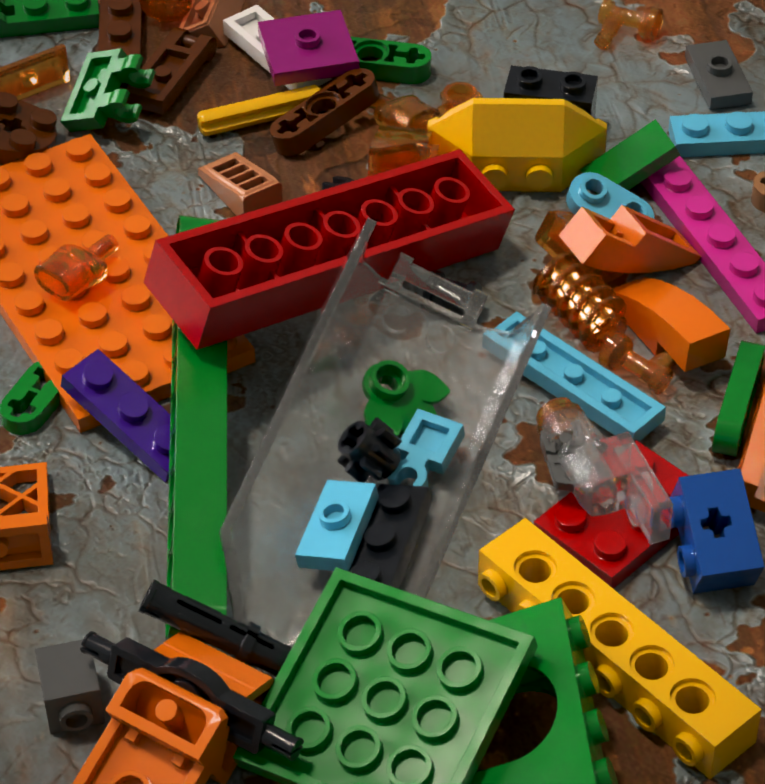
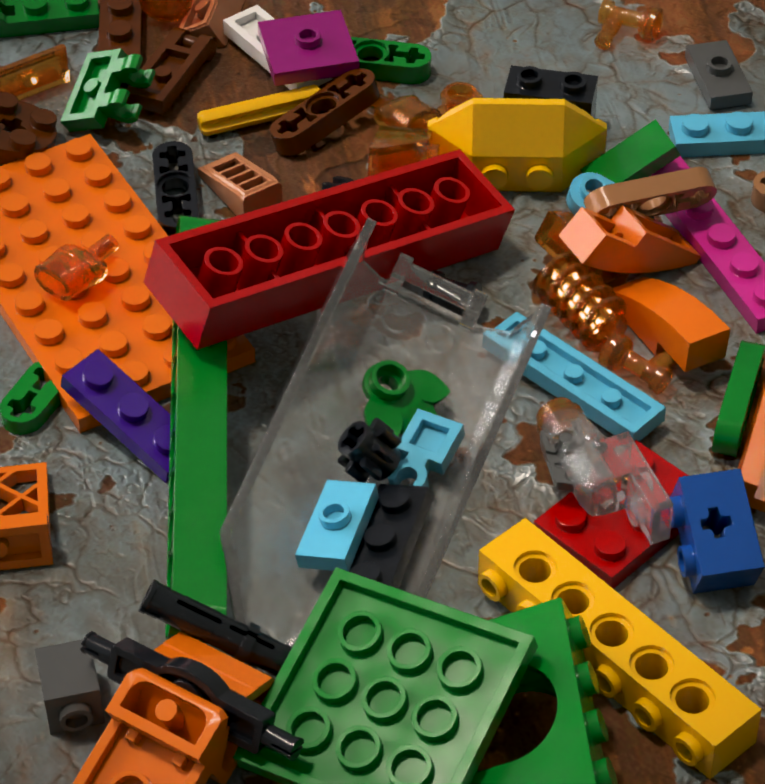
none -> black beam [152,141,199,236]
none -> medium nougat beam [584,167,717,219]

